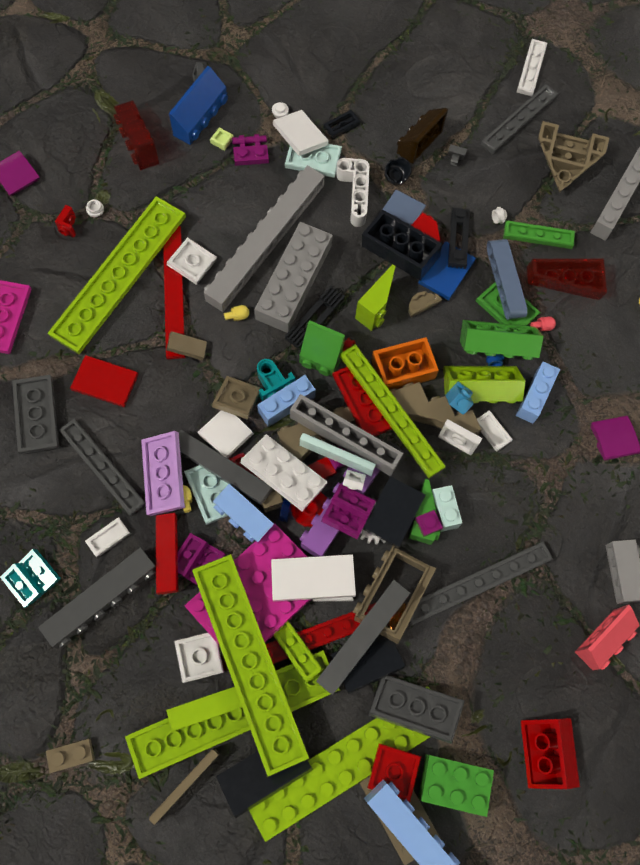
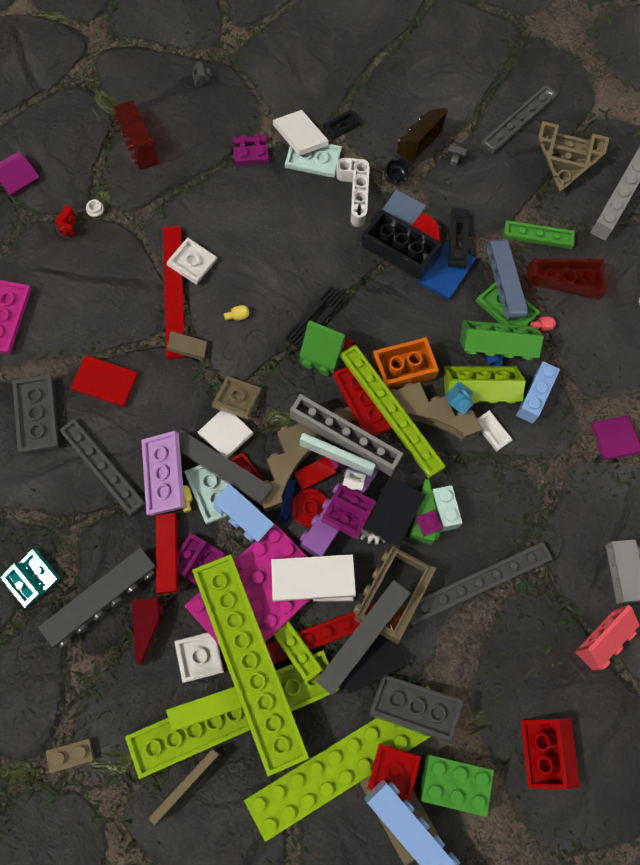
lime plate [48,196,186,355] -> none
white tile [85,517,130,558] -> none
blue slope [169,66,228,145] -> none
light grey brick [204,165,325,312] -> none
yellowish green tile [210,128,234,151] -> none
black tile [216,751,313,818] -> none
white plate [240,434,327,512] -> none
light grey brick [254,222,333,333] -> none
teal pin [257,359,295,401] -> none
light blue brick [257,375,316,427] -> none
white plate [272,102,289,118] -> none
lime slope [355,264,395,331] -> none
dark tan plate [408,291,442,318] -> none
white tile [438,419,482,455] -> none
white plate [492,207,507,224] -> none
white tile [517,39,547,96] -> none
none -> dark red slope [132,598,164,666]

